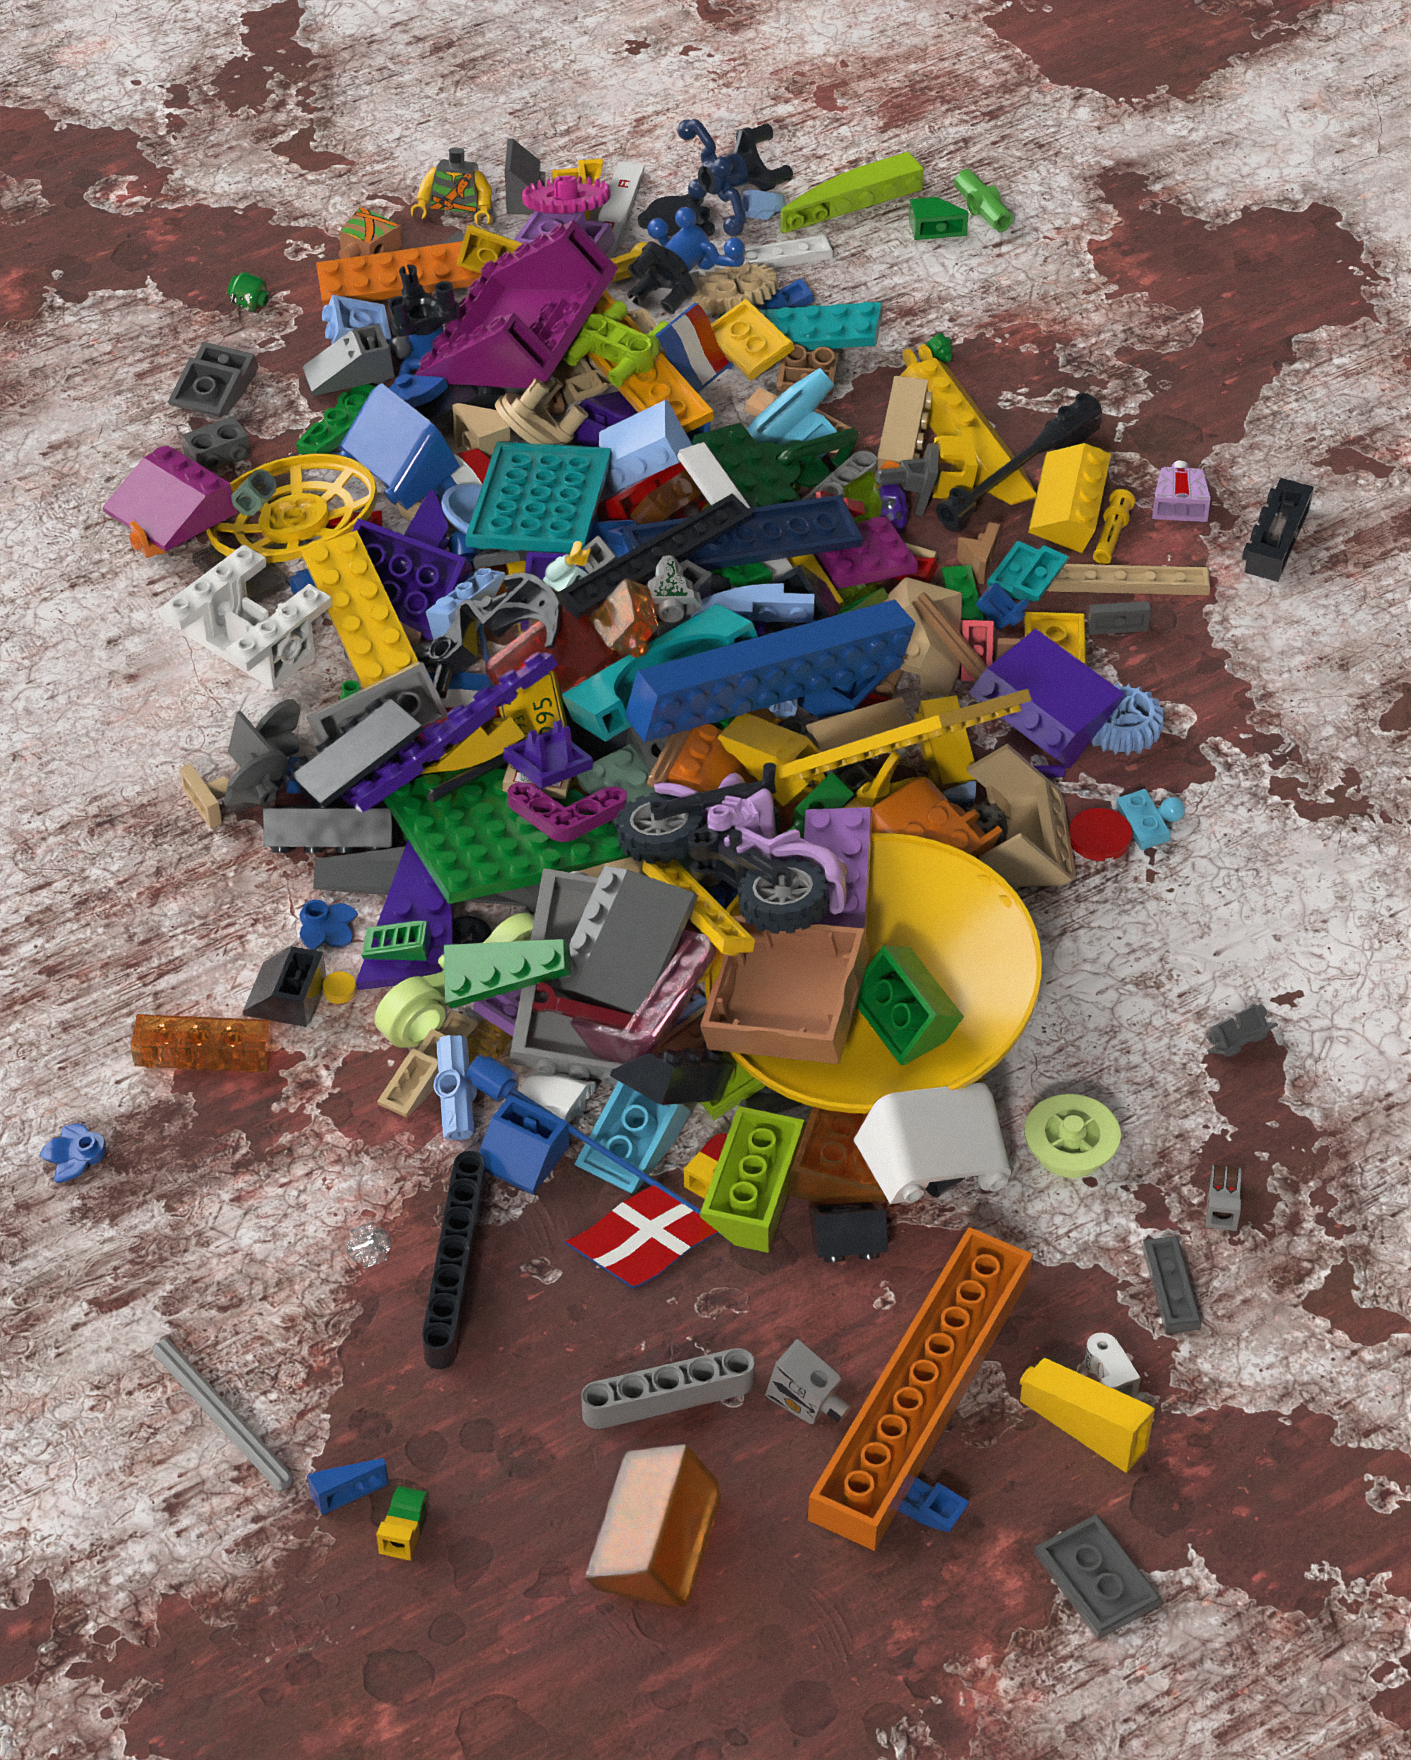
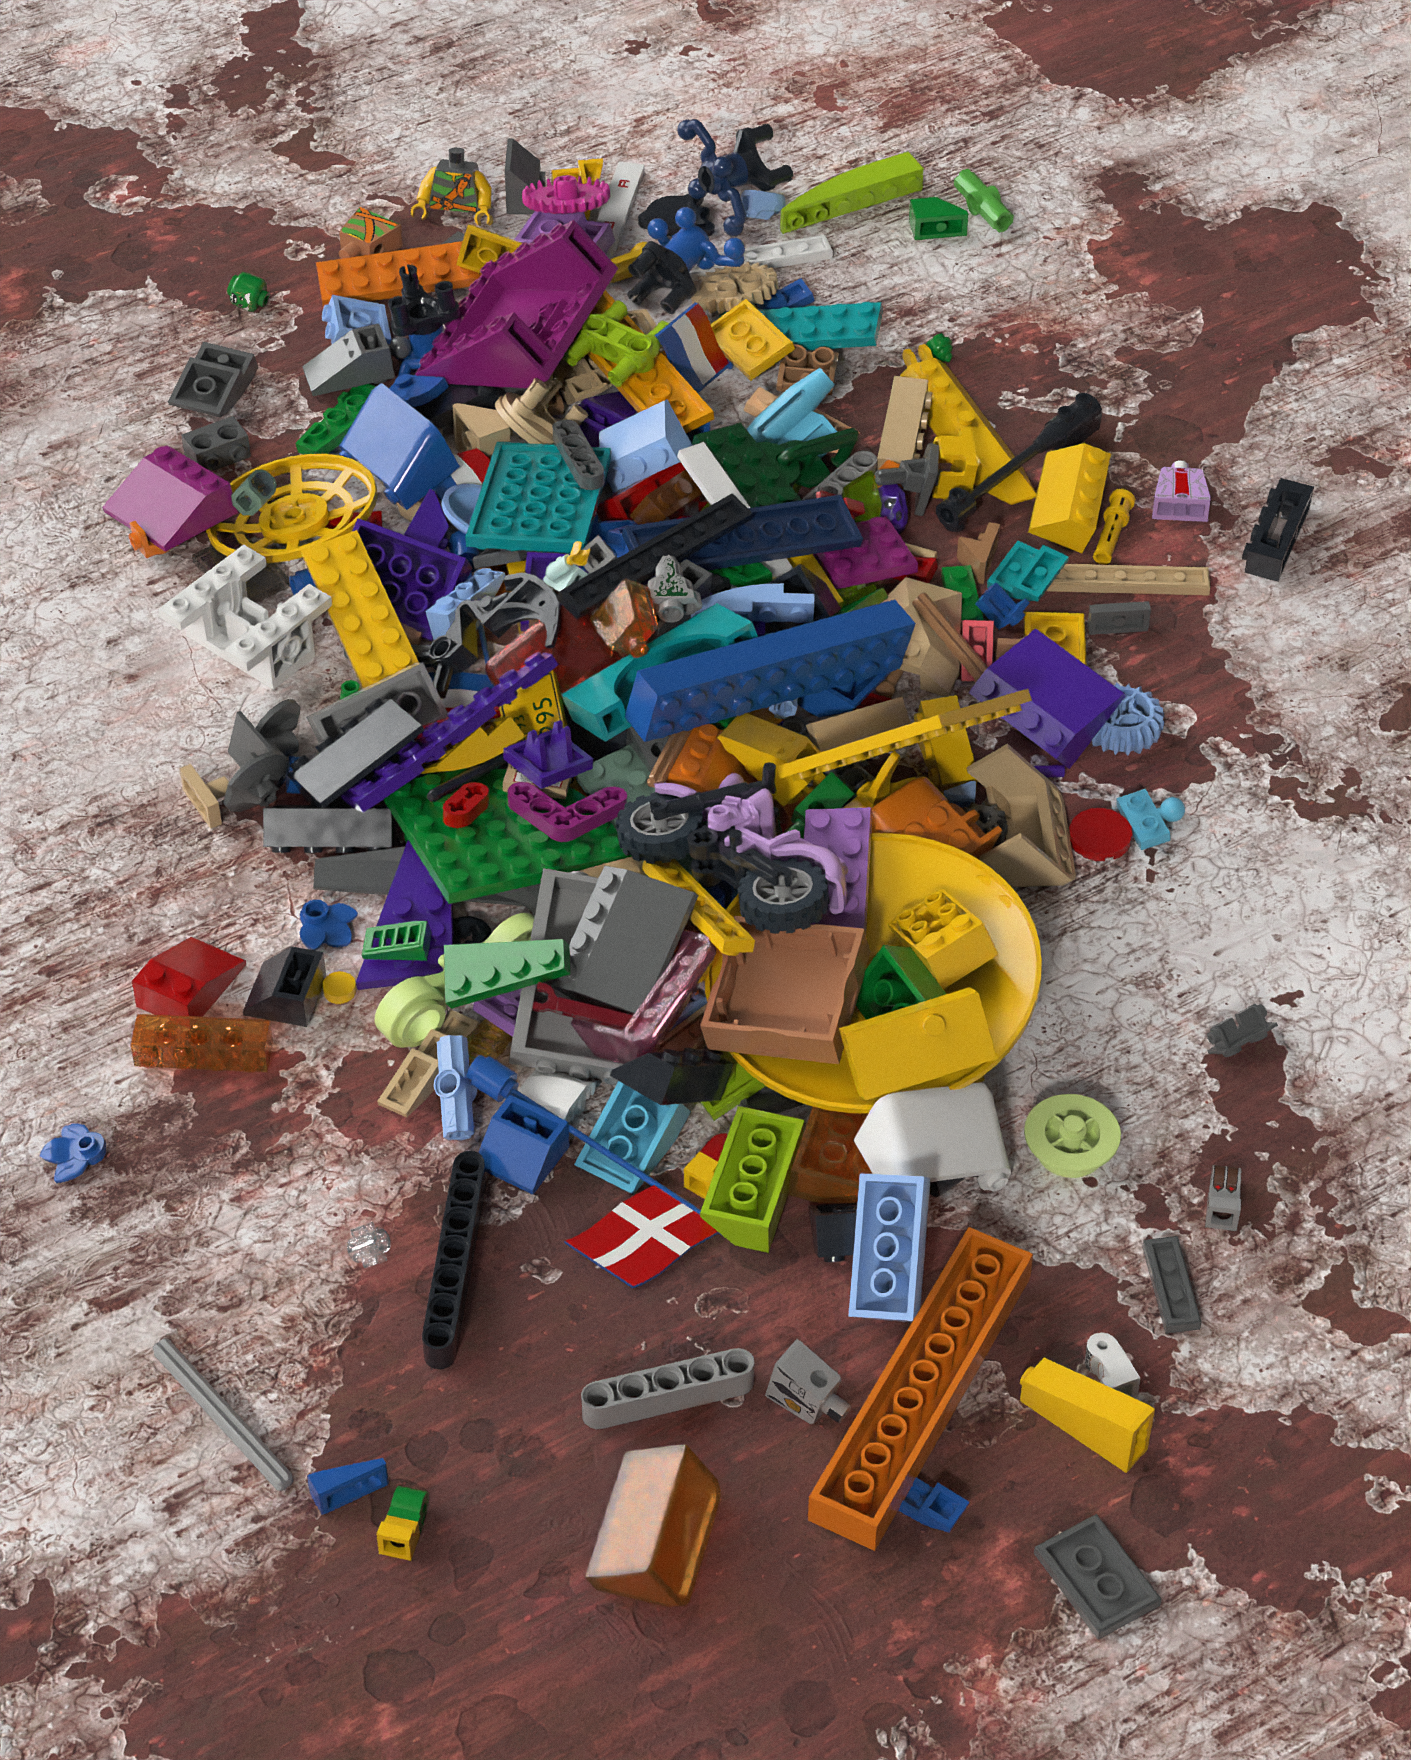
none -> red slope [132,937,246,1031]
none -> red beam [443,782,489,828]
none -> dark grey beam [552,420,604,490]
none -> yellow brick [839,987,997,1100]
none -> light blue brick [849,1174,931,1322]
none -> yellow slope [887,889,999,989]

